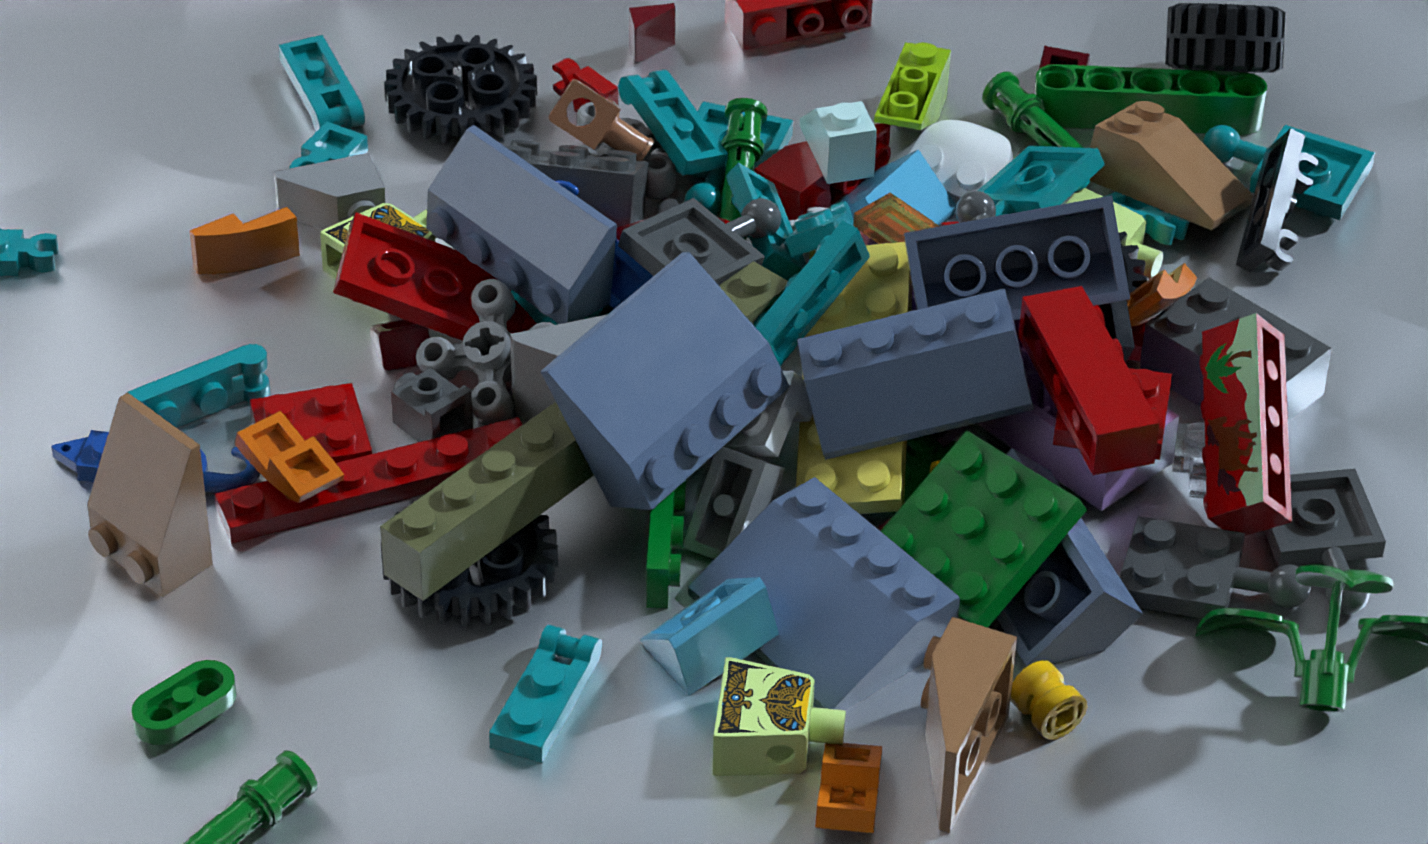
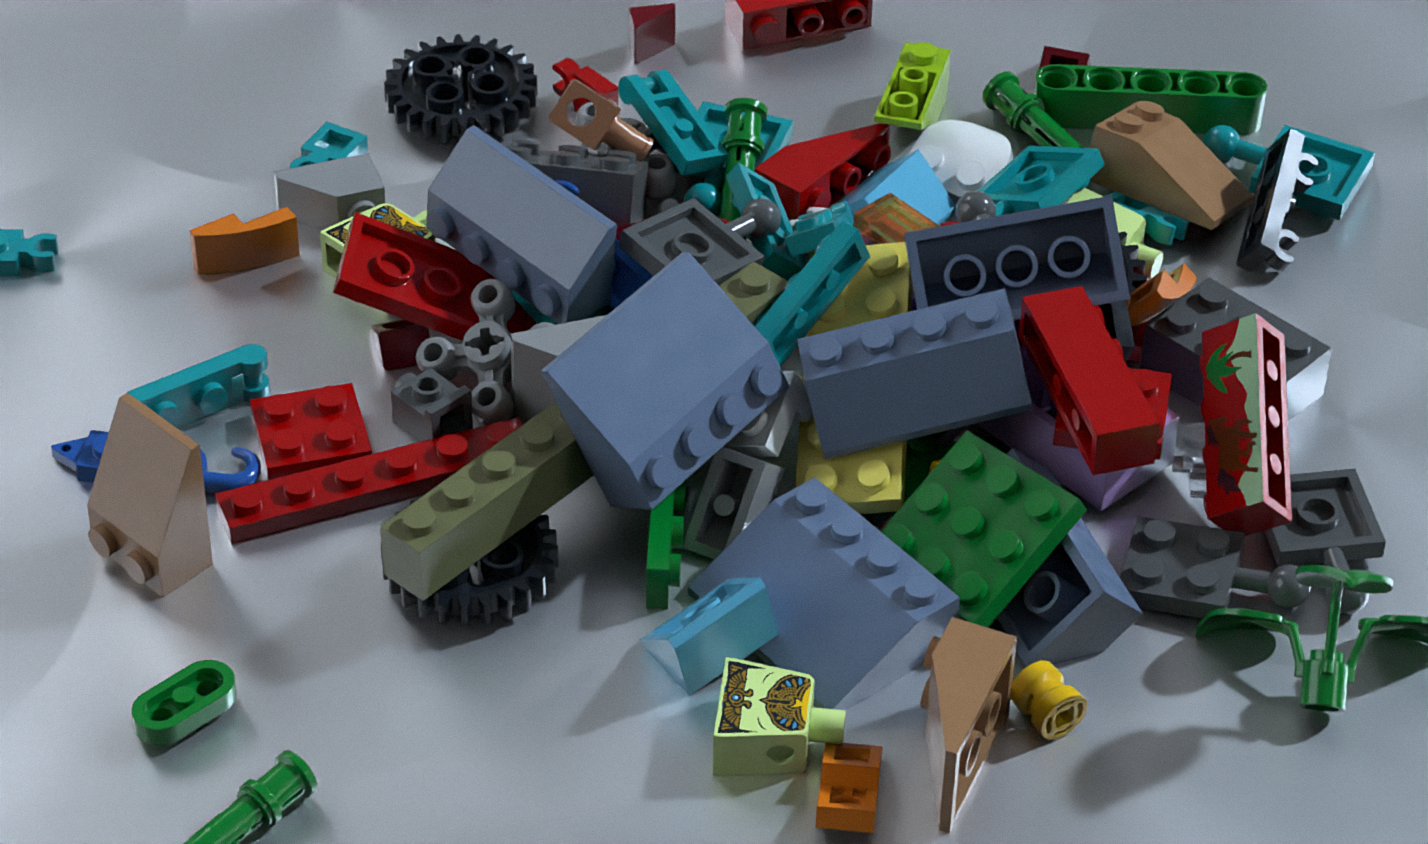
orange slope [235,411,344,503] -> none
teal plate [278,35,365,131] -> none
teal plate [489,624,602,763] -> none
light aqua slope [800,101,877,184] -> none
black tyre [1165,3,1286,73] -> none

